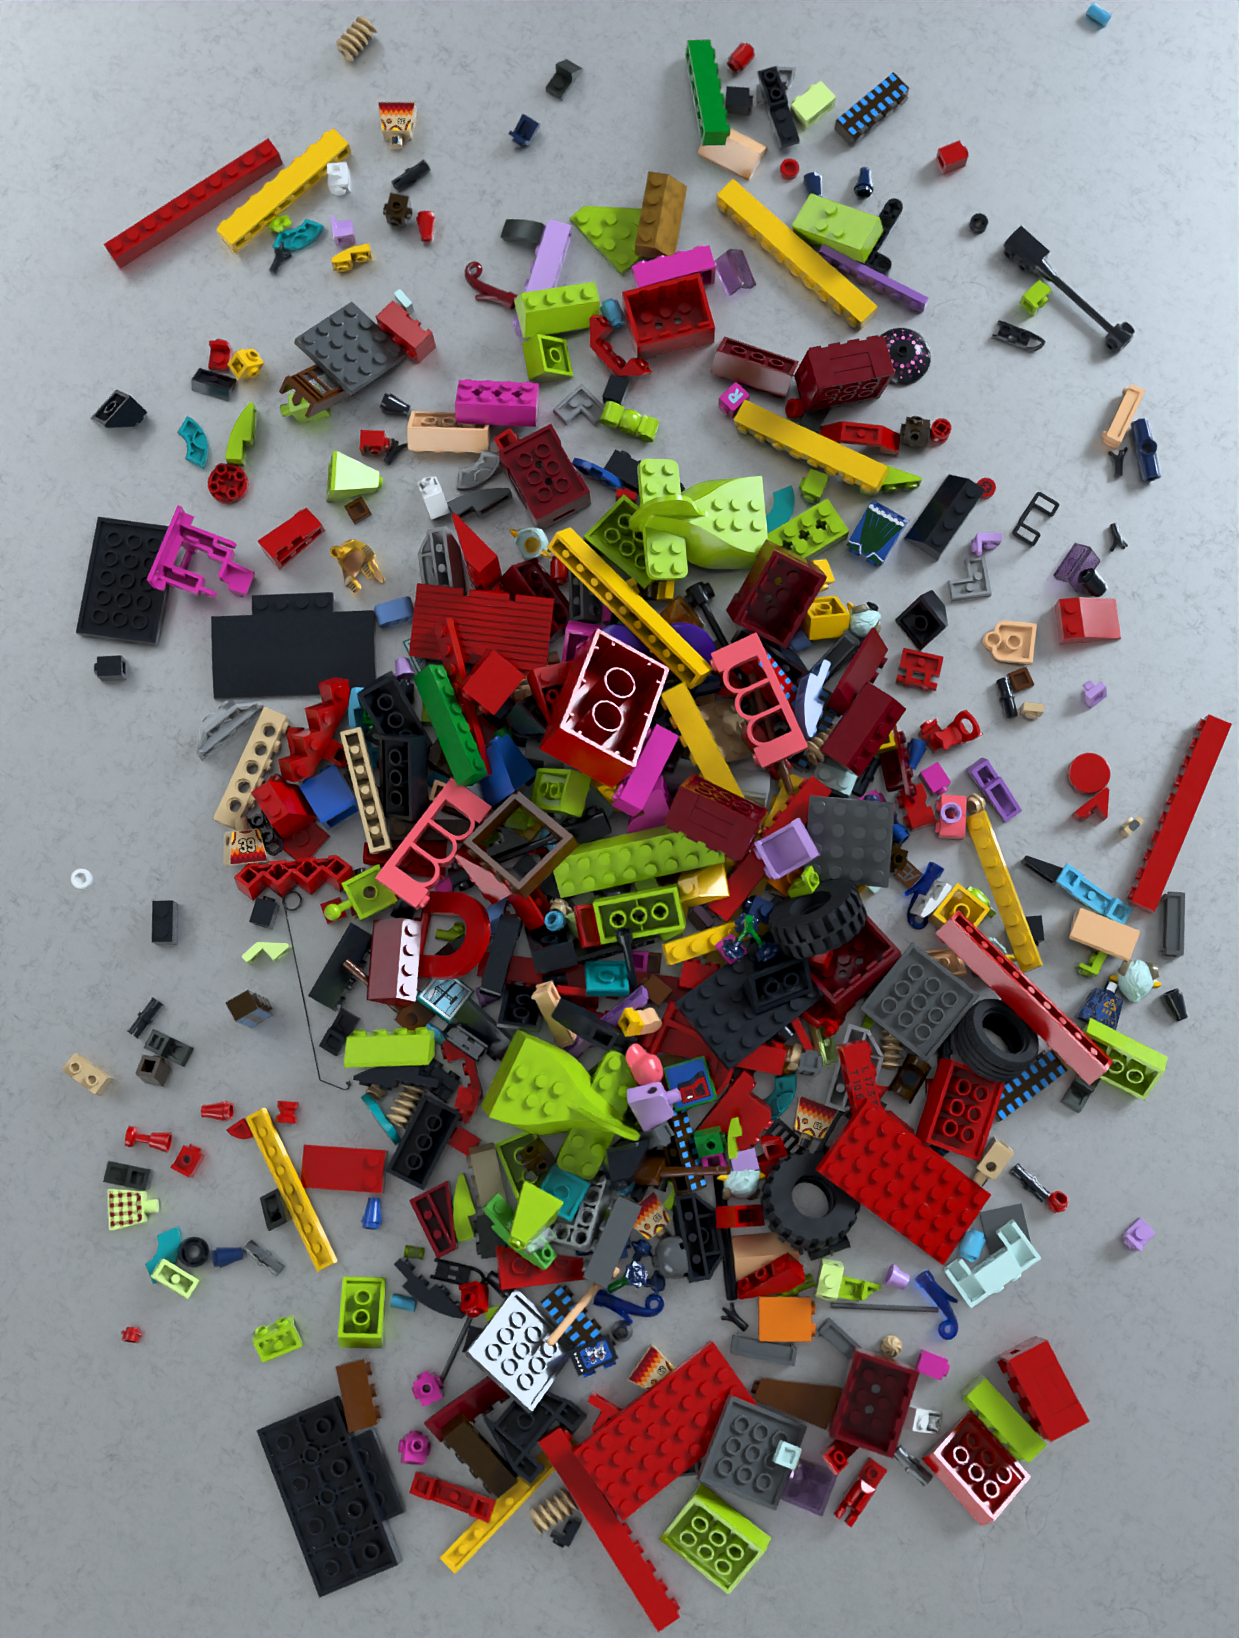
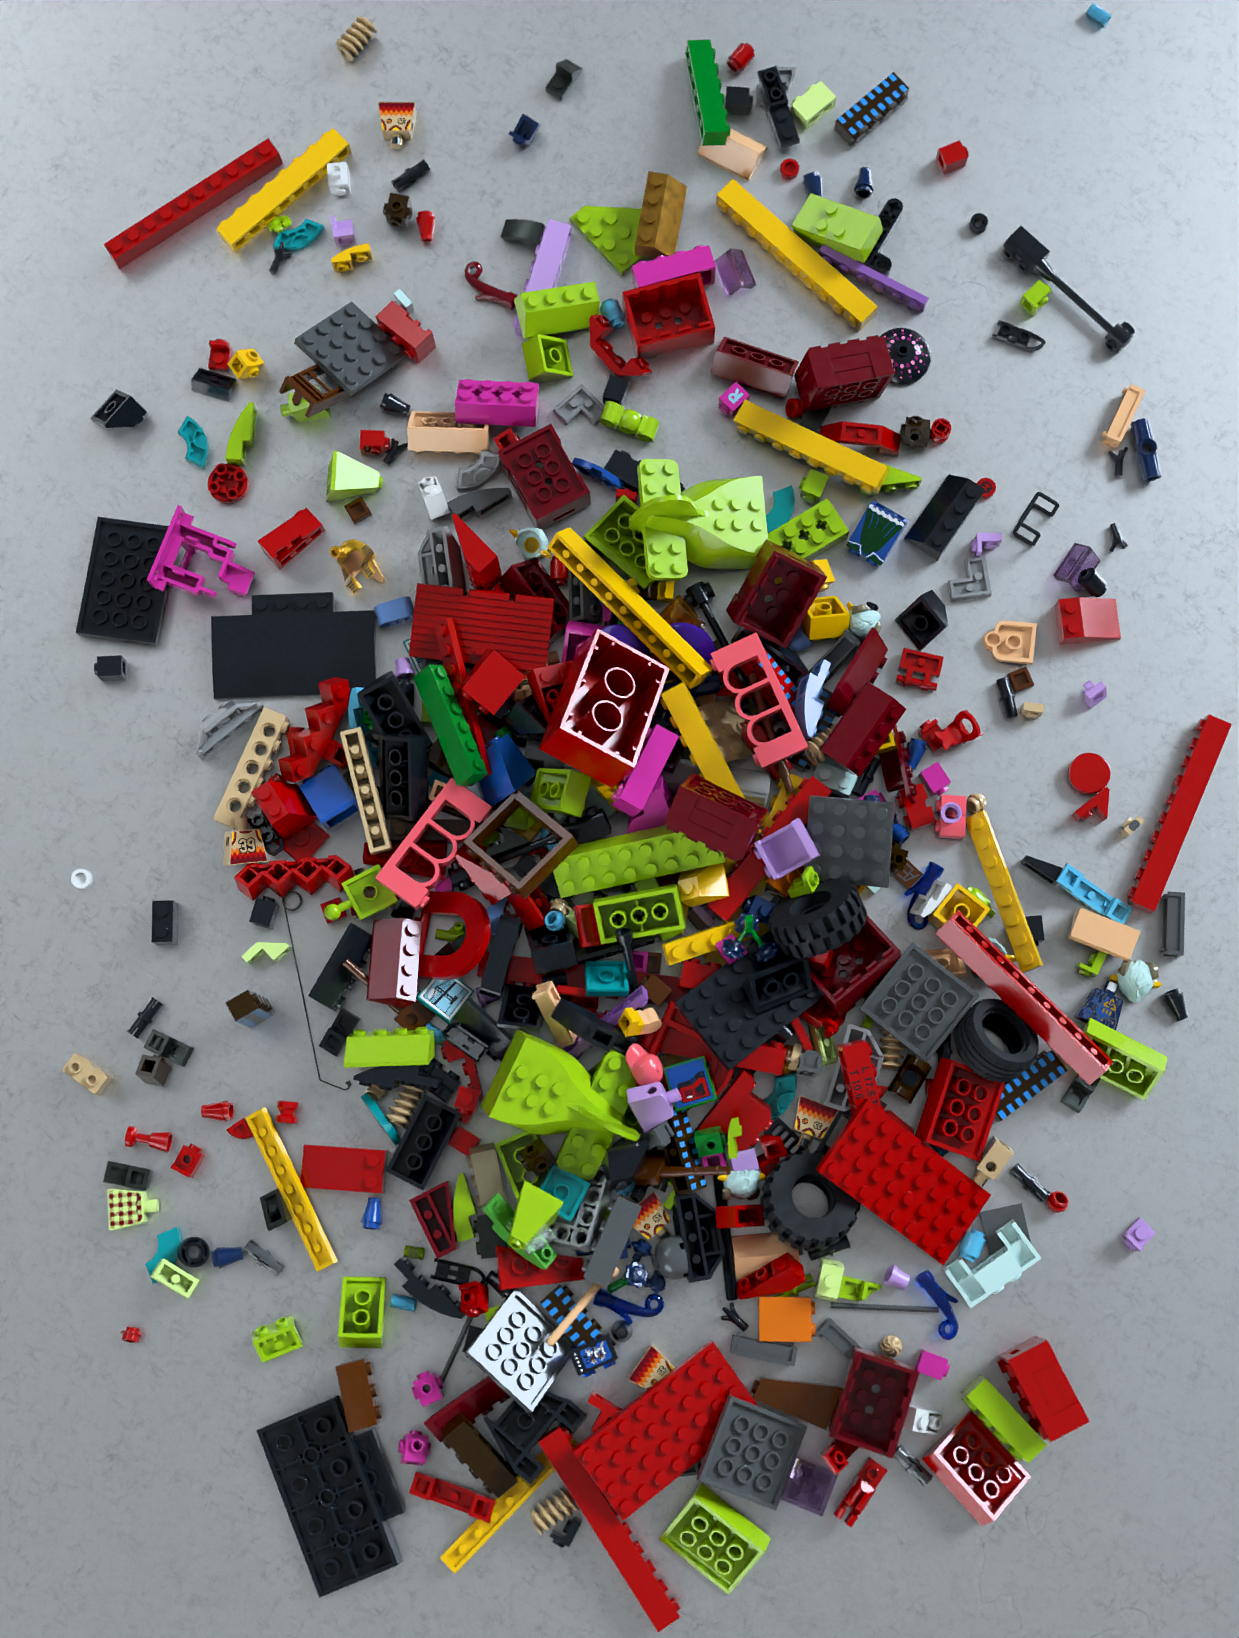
light aqua plate [772,1440,802,1470] -> none
medium lavender slope [966,758,1022,822] -> none

